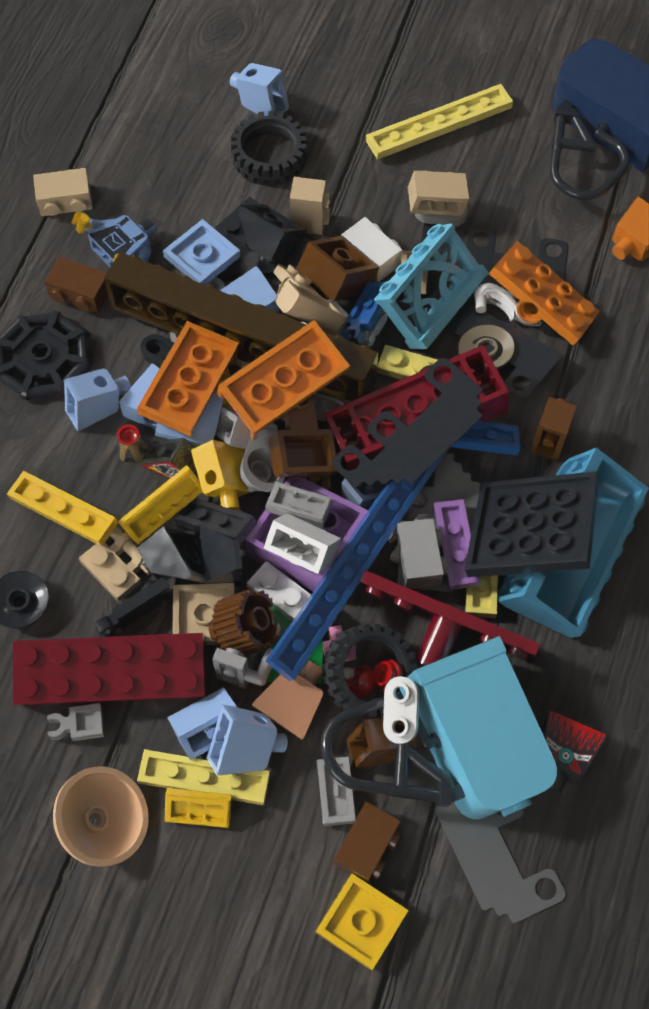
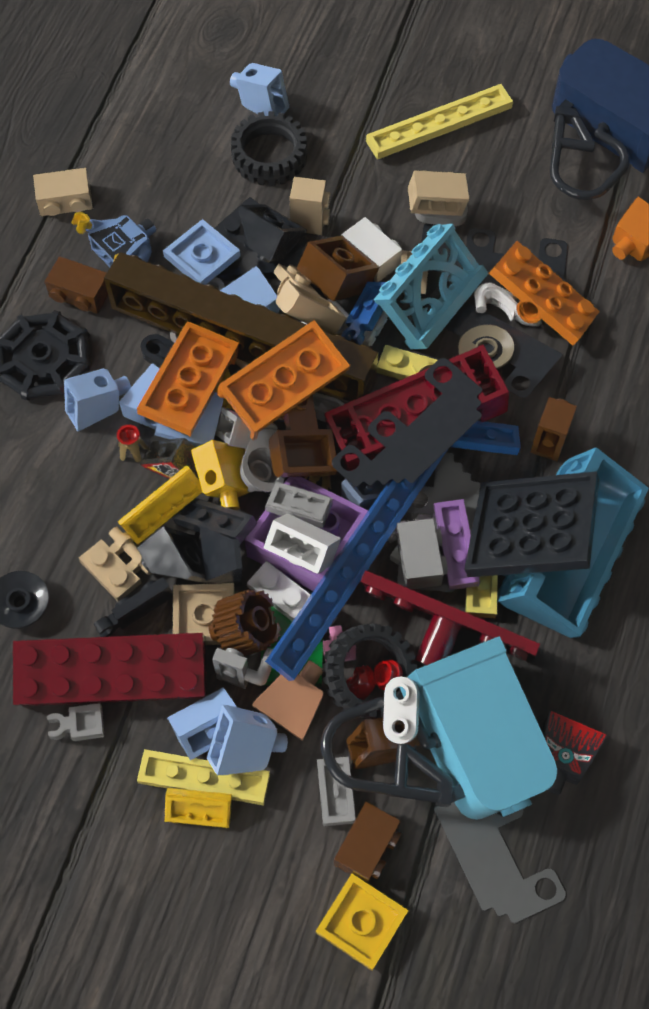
yellow plate [7,471,119,546] -> none
light nougat dish [53,766,148,867] -> none

